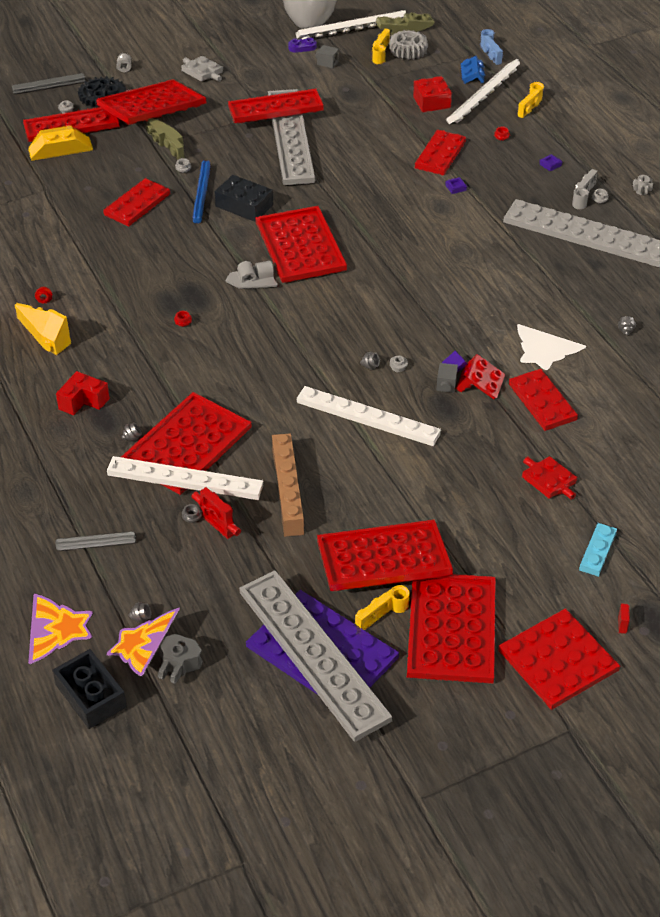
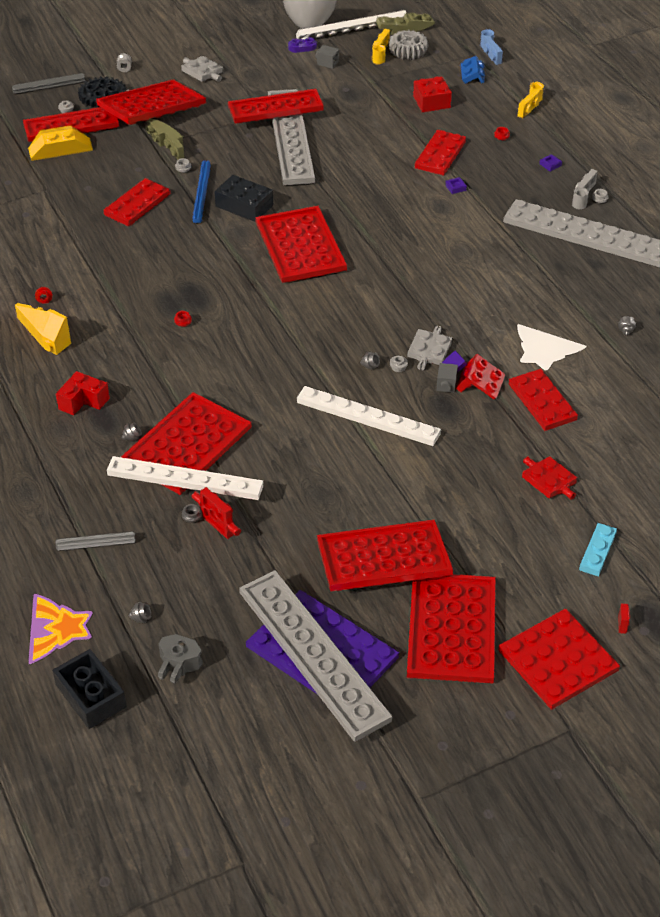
sticker [107,608,180,676] -> none
light grey panel [226,261,278,288] -> none
medium nougat arch [272,433,304,537] -> none
yellow plate [355,585,409,631] -> none
white plate [446,59,520,124] -> none
light grey gear [633,175,653,195] -> none
none -> light grey plate [407,326,452,370]

